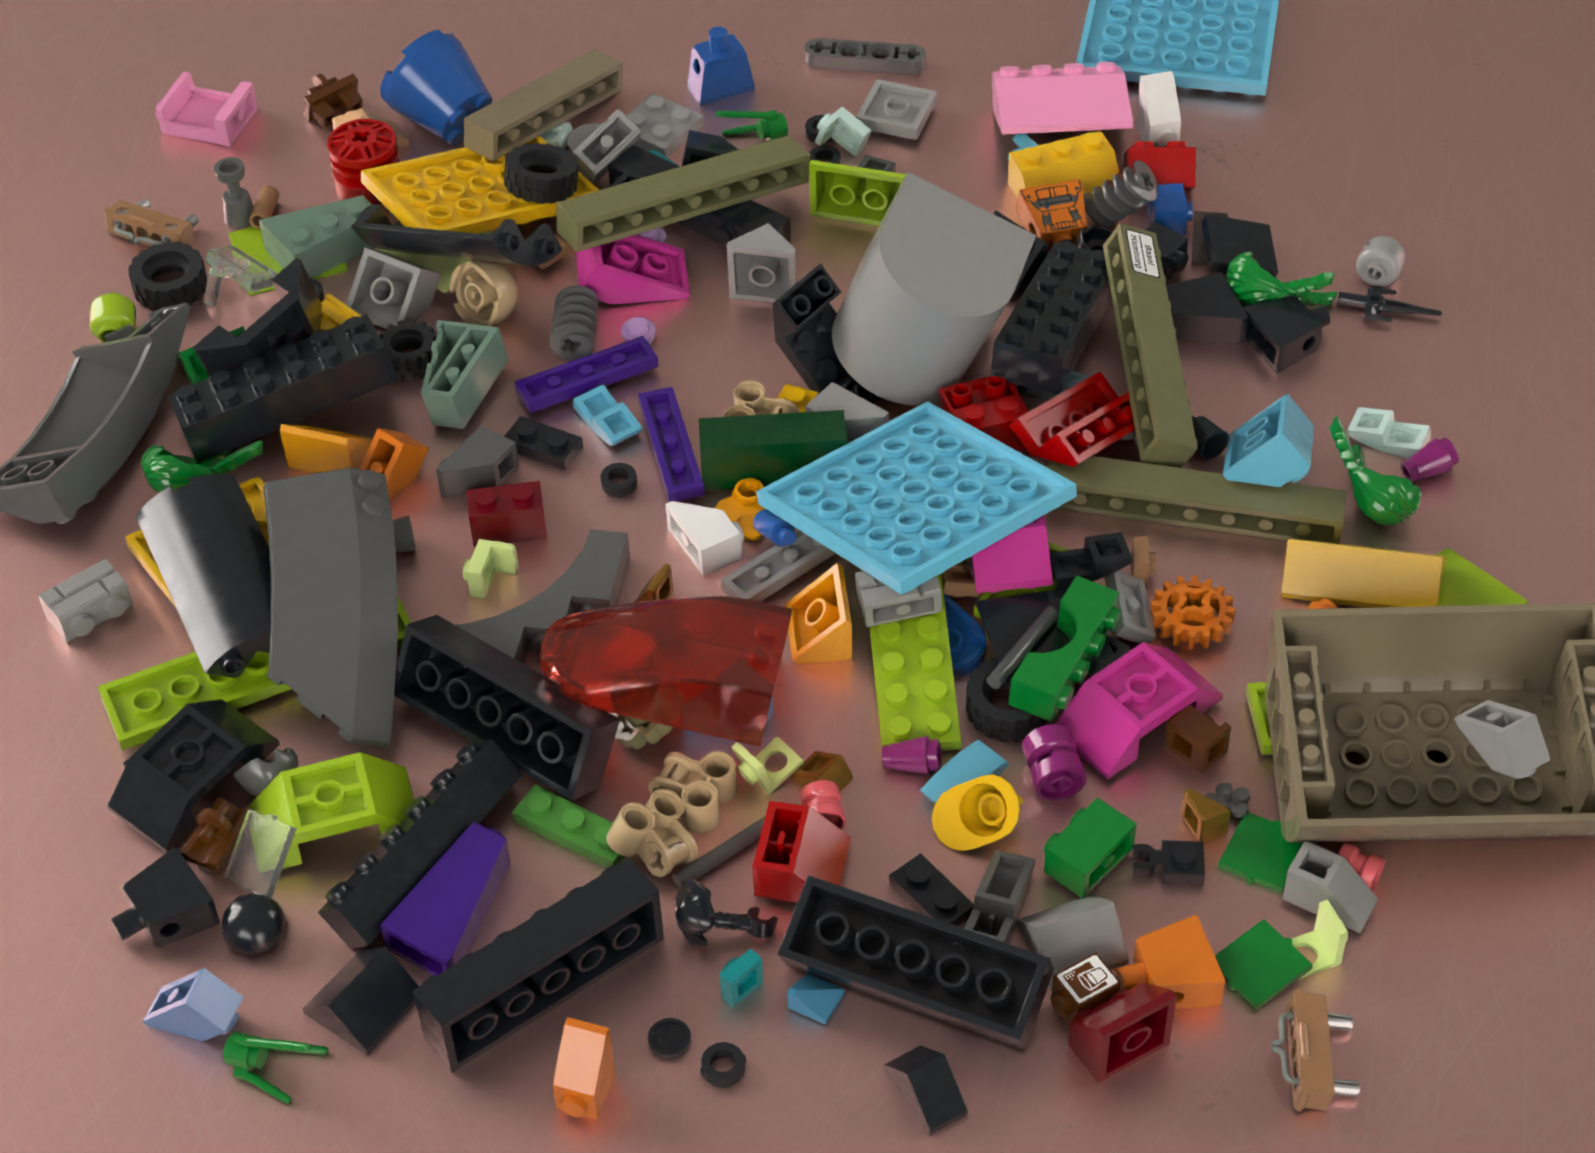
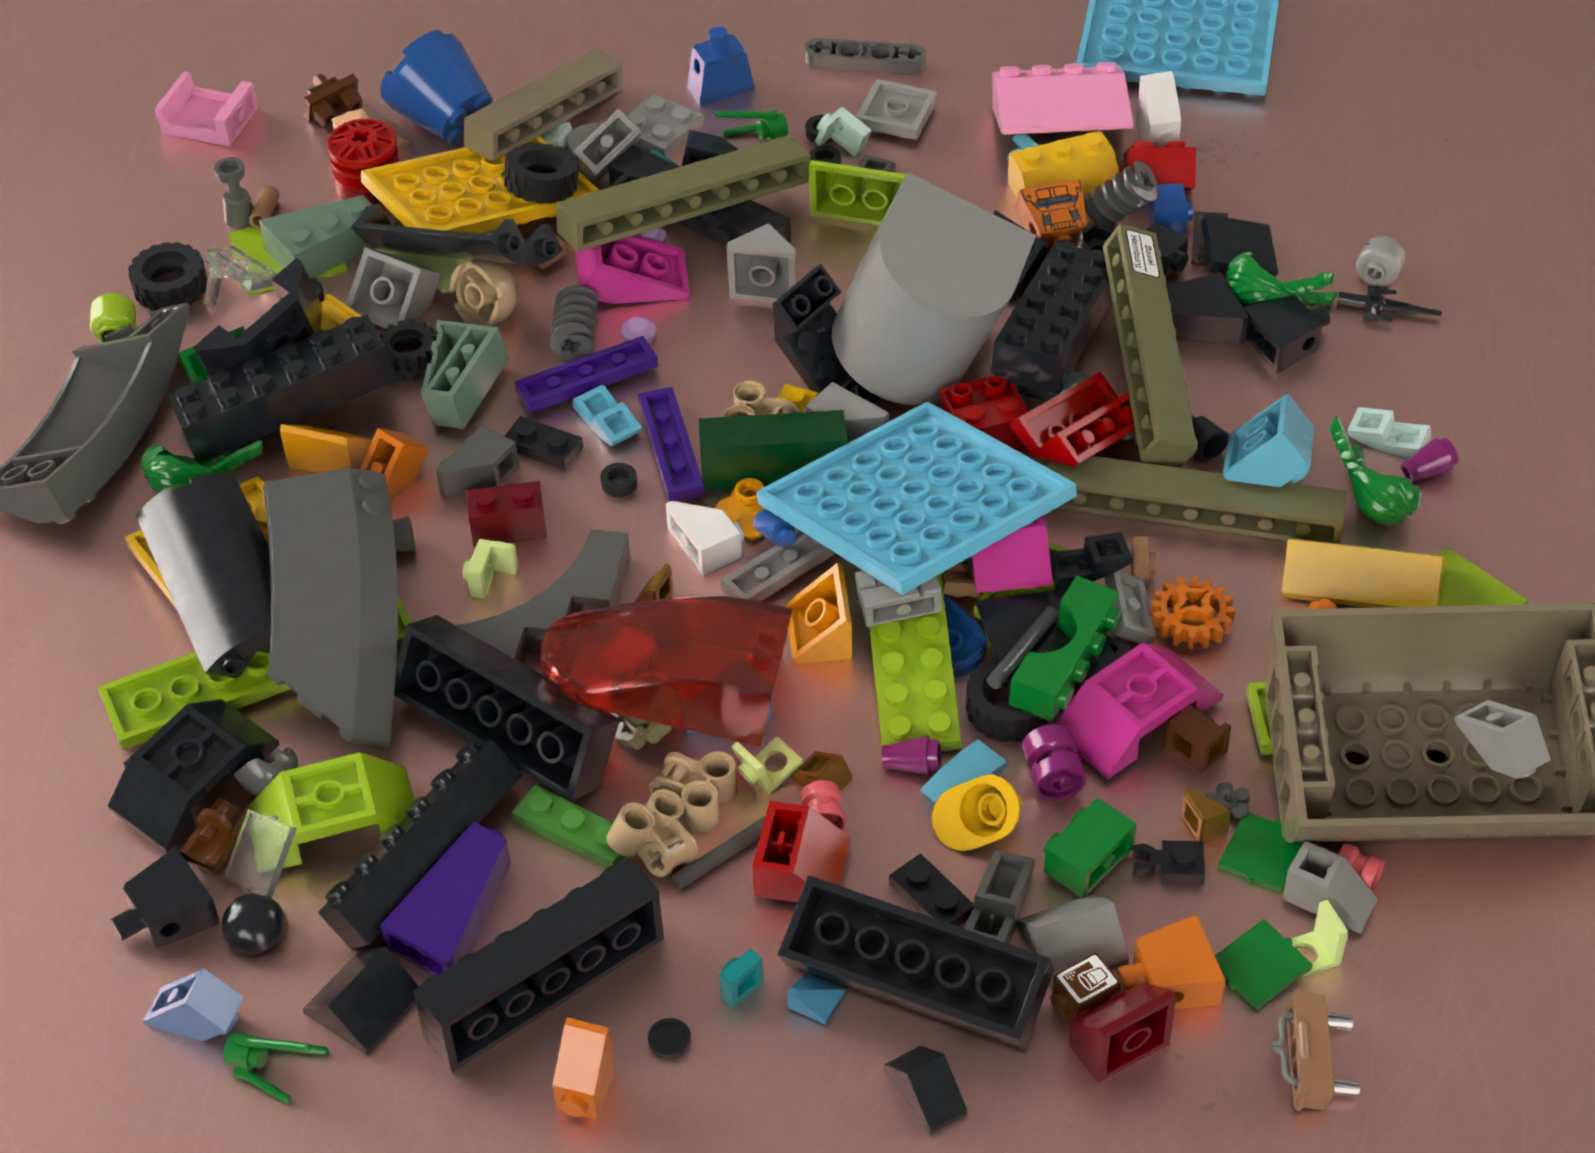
light grey brick [38,558,134,643] -> none
medium nougat piece [104,199,199,247] -> none
black piece [675,879,778,947] -> none
black piece [700,1042,746,1088] -> none

